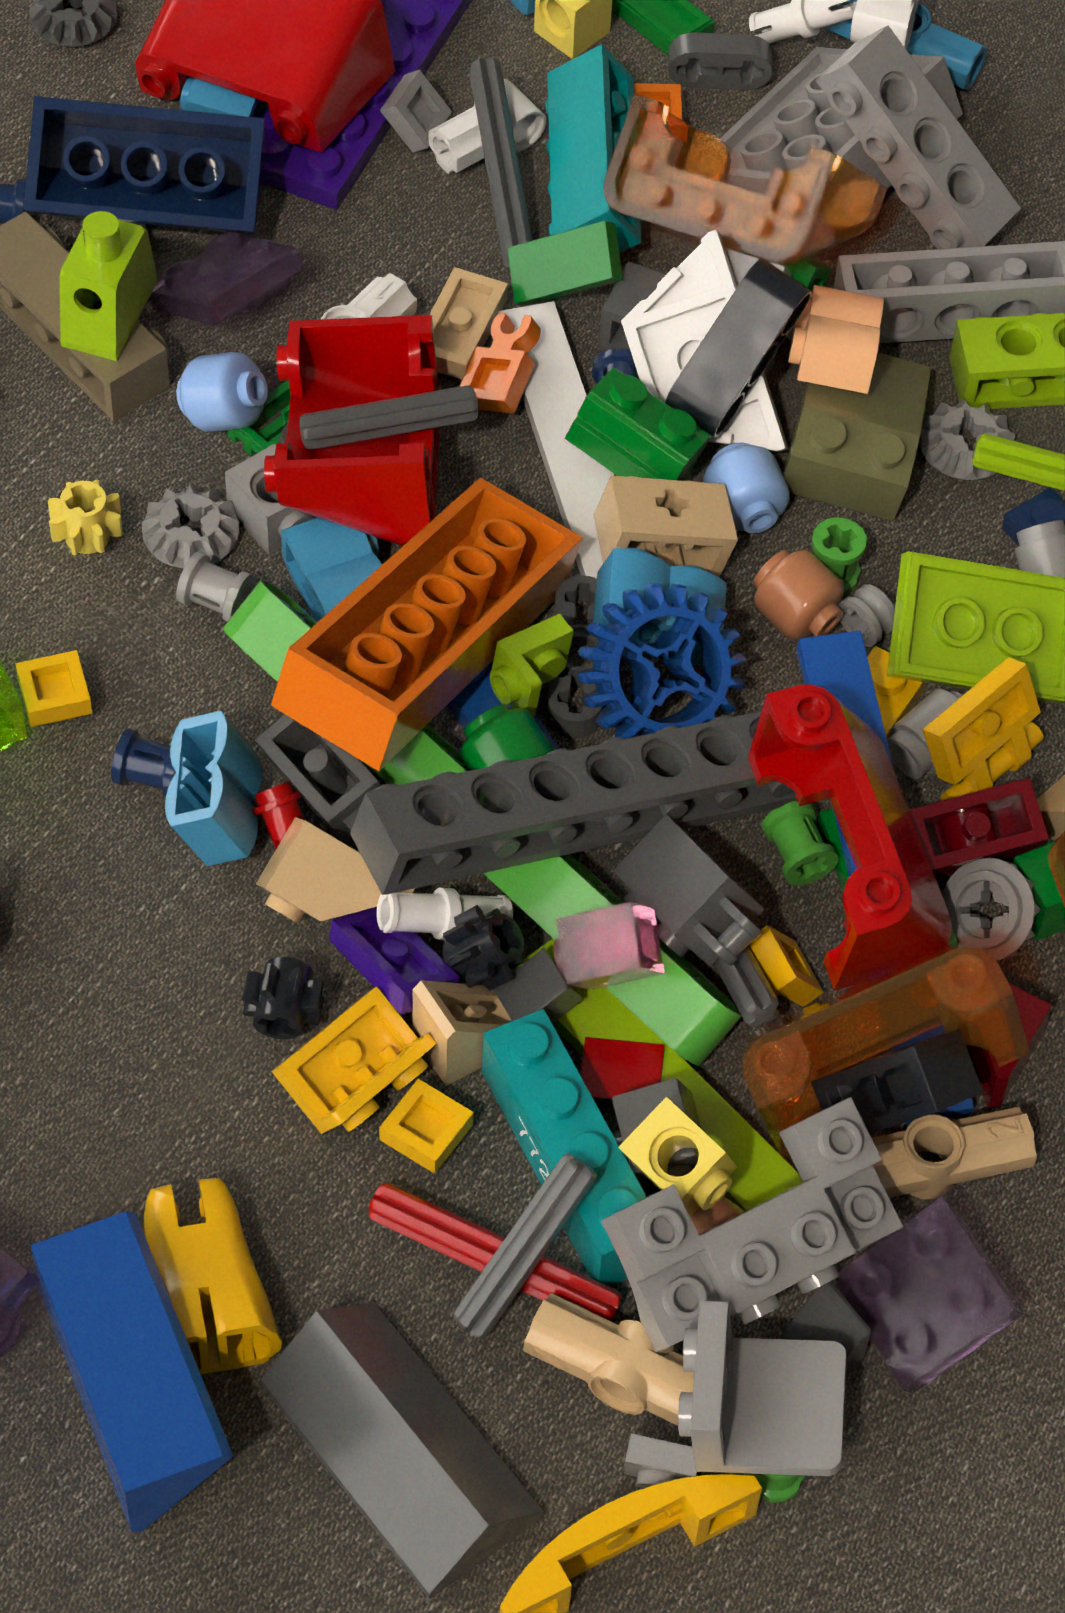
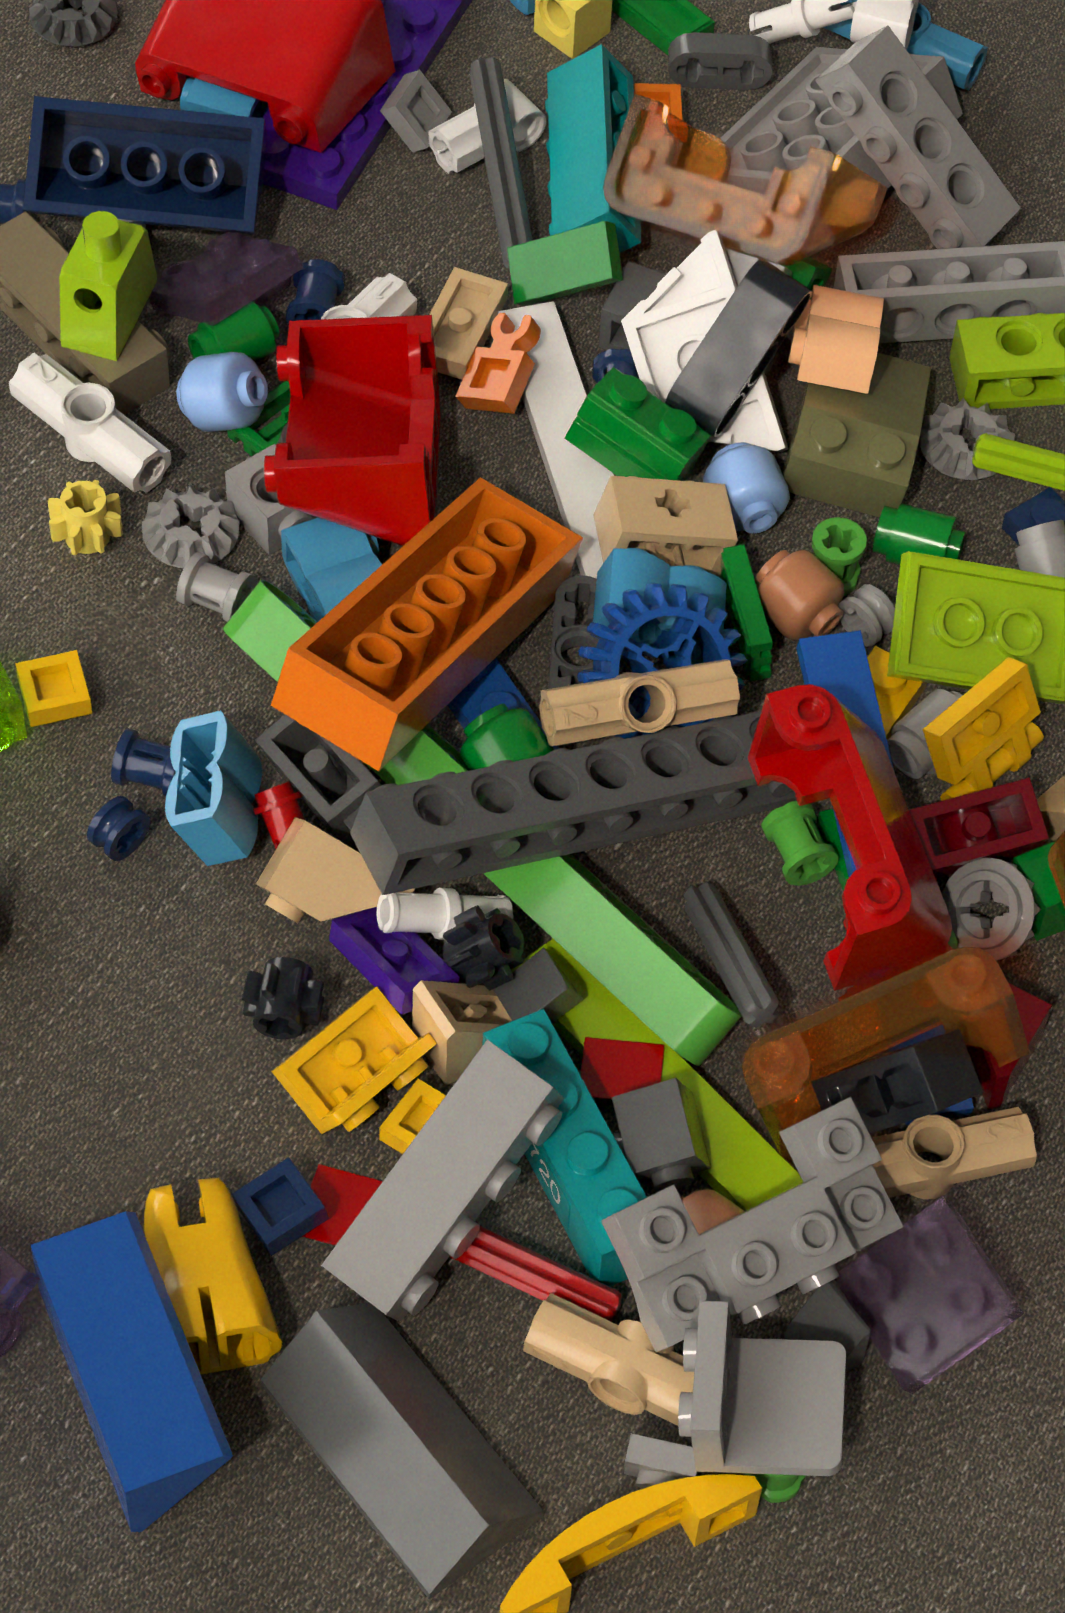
dark grey axle [299,385,478,450] -> none
dark grey axle [454,1154,597,1339] -> none
lime bracket [490,613,574,717] -> none
clear pink brick [554,902,665,990] -> none
dark grey brick [613,814,765,967] -> none
light yellow brick [618,1097,737,1217] -> none
yellow plate [749,925,824,1007] -> none
none -> white piece [9,353,171,493]
none -> dark blue bush [87,796,151,861]
none -> green brick [188,300,279,362]
none -> dark blue plate [231,1157,329,1256]
none -> dark blue bush [286,259,345,325]
none -> red sticker [302,1164,383,1246]
none -> light grey brick [321,1039,565,1322]
none -> tan piece [539,659,740,746]
none -> green tile [720,544,773,681]
none -> green brick [873,503,966,565]

